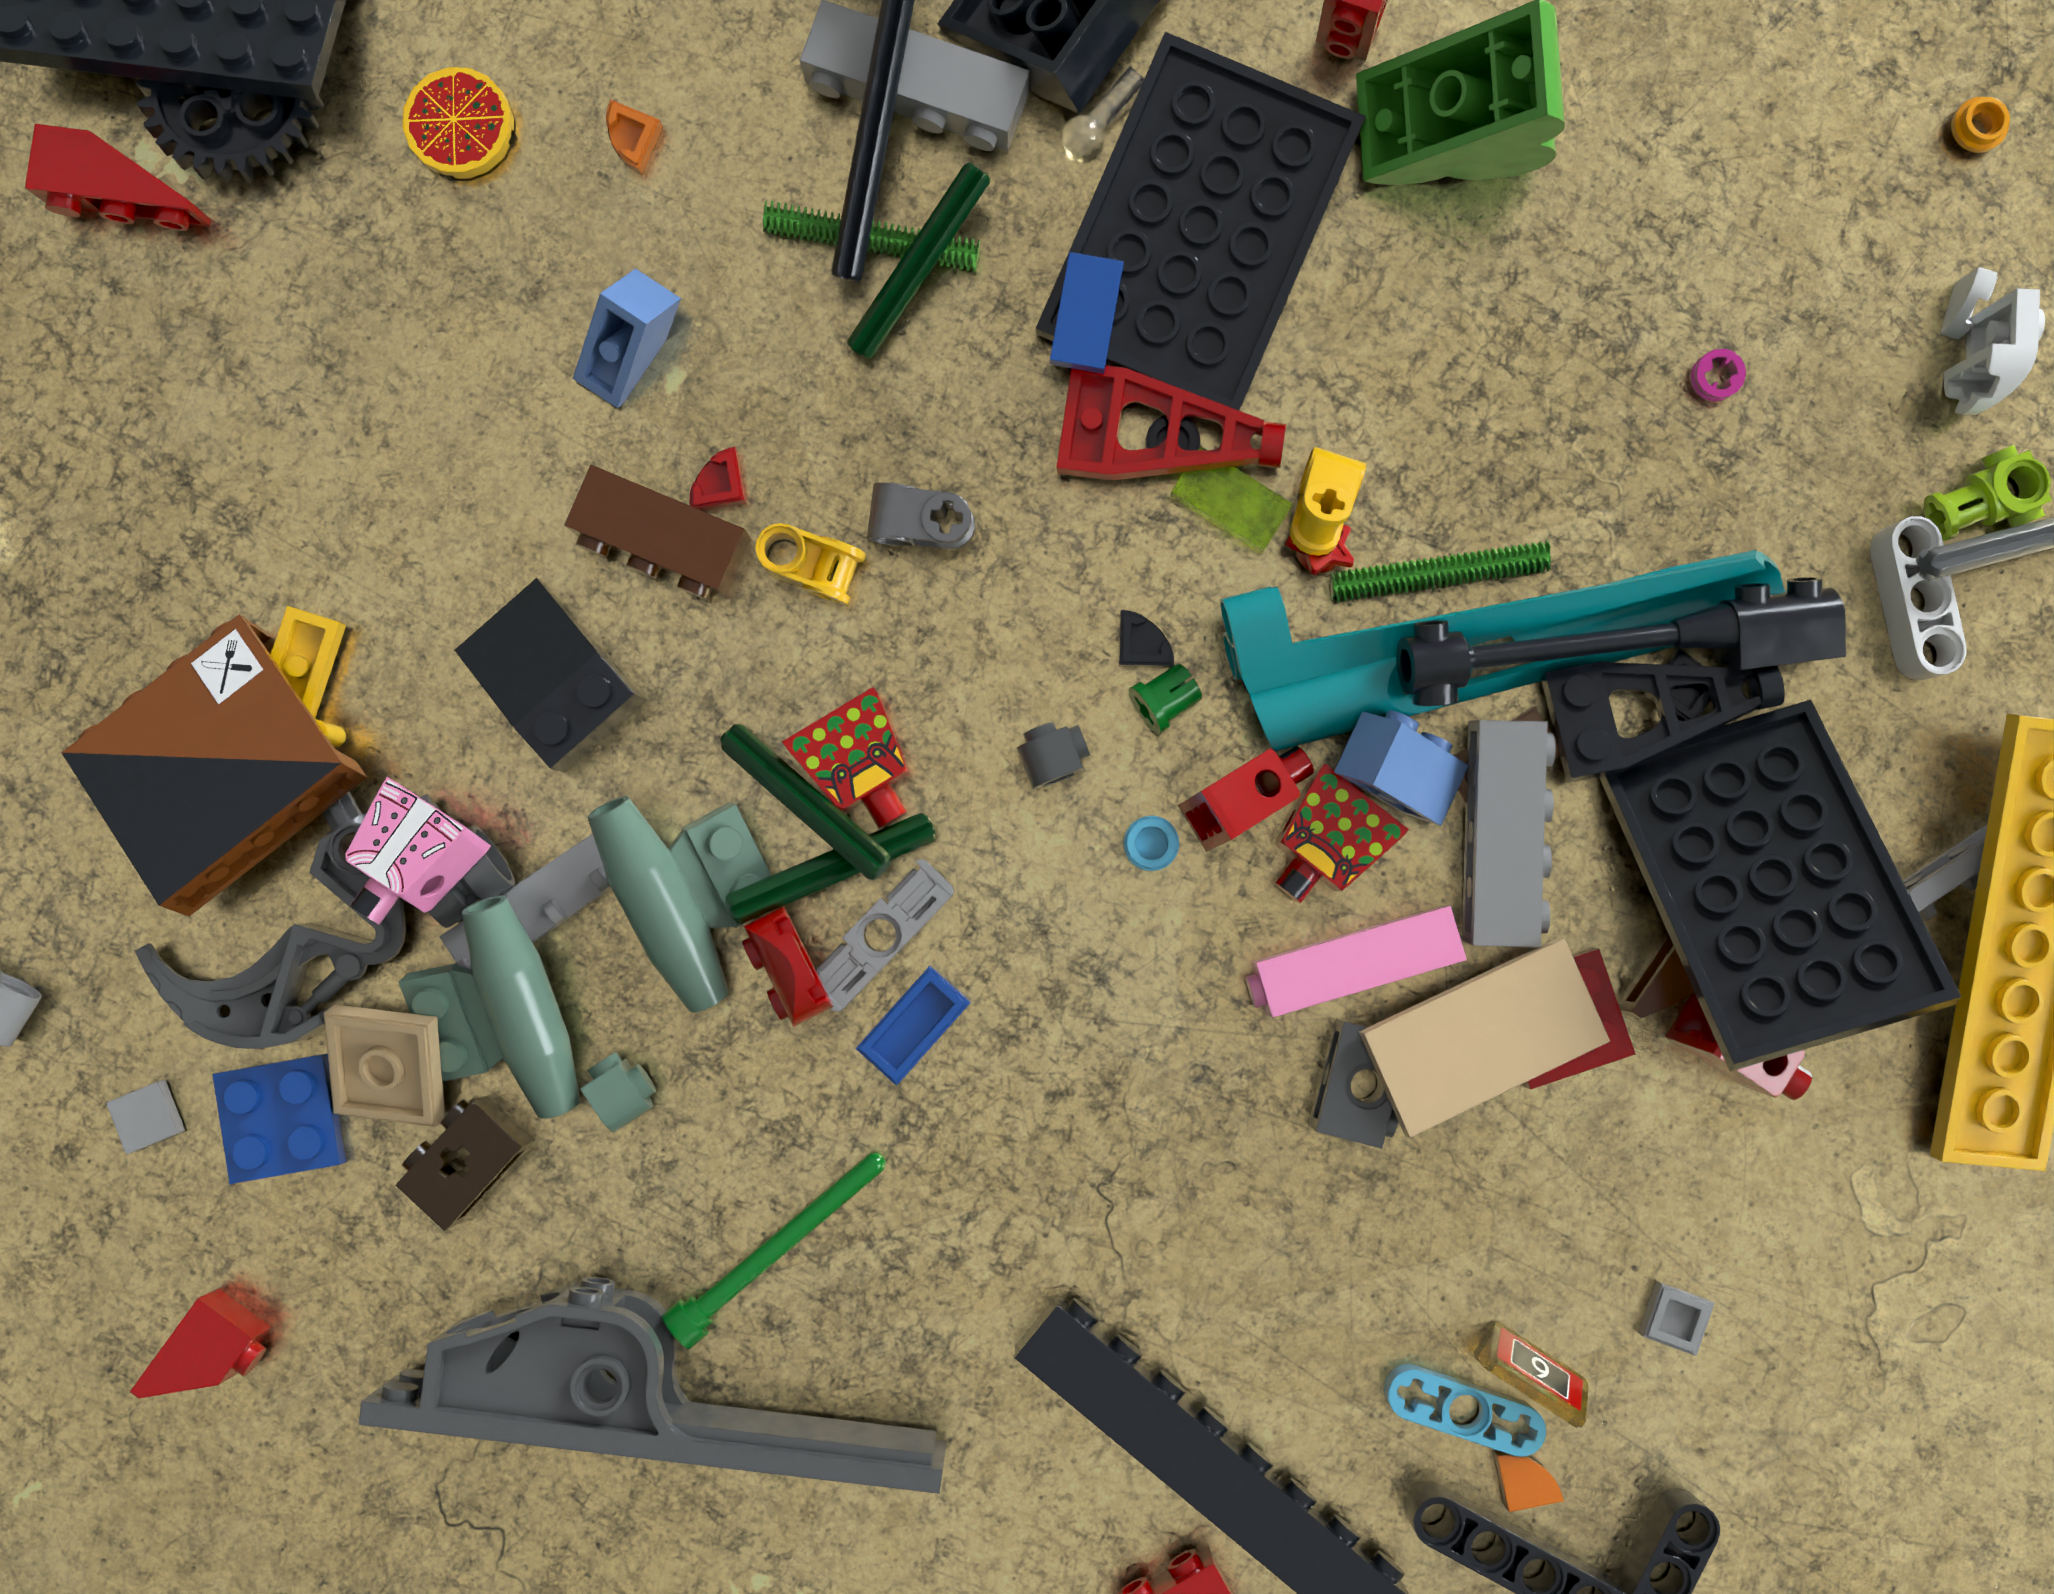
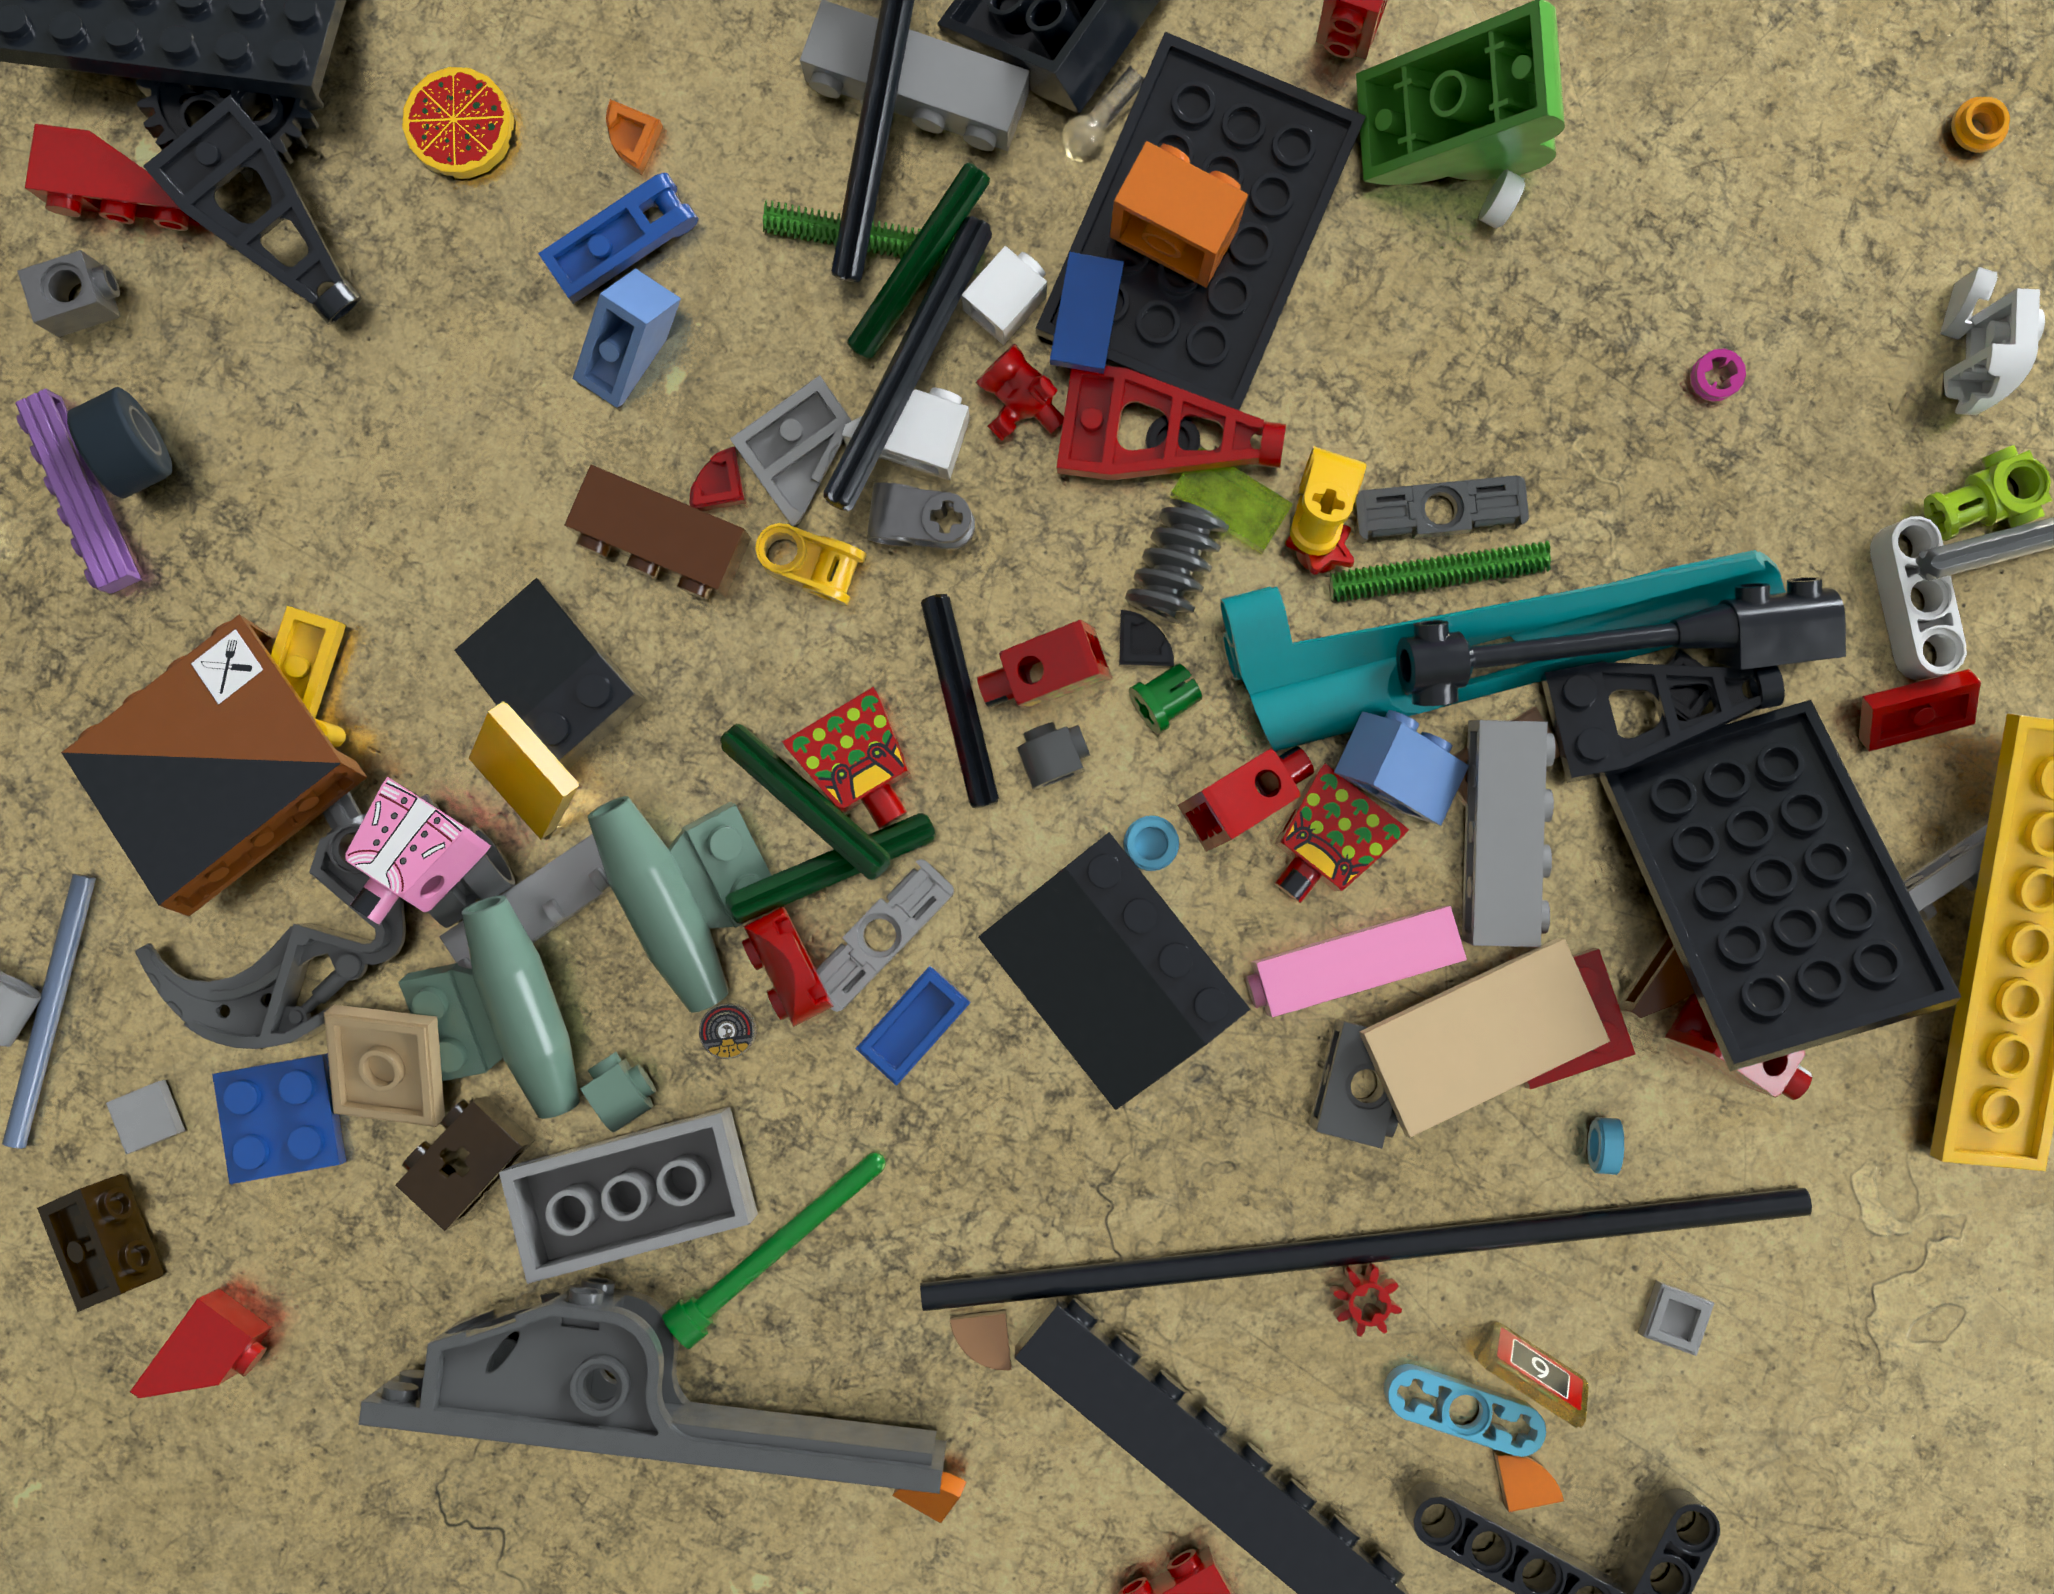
none -> sand blue piece [2,873,96,1149]
none -> medium lavender piece [15,388,142,594]
none -> flat silver brick [17,250,120,337]
none -> dark brown bracket [37,1174,164,1312]
none -> black wheel [67,387,172,499]
none -> black plate [143,95,362,325]
none -> yellow tile [468,701,579,840]
none -> light grey brick [499,1107,758,1284]
none -> blue plate [538,173,699,304]
none -> tile [699,1003,757,1059]
none -> light grey wing [730,375,852,527]
none -> black axle [823,216,992,512]
none -> white slope [842,388,970,480]
none -> orange tile [892,1472,967,1523]
none -> black piece [920,1188,1812,1311]
none -> black axle [921,594,999,808]
none -> medium nougat tile [950,1310,1012,1371]
none -> white brick [961,246,1047,345]
none -> red piece [975,344,1064,441]
none -> red torso [977,620,1113,708]
none -> black slope [978,832,1251,1110]
none -> orange brick [1110,141,1248,288]
none -> dark grey piece [1125,499,1229,624]
none -> red gear [1330,1263,1402,1337]
none -> dark grey piece [1352,475,1529,544]
none -> white tile [1479,169,1525,229]
none -> medium azure tile [1587,1117,1624,1175]
none -> red plate [1859,669,1981,751]

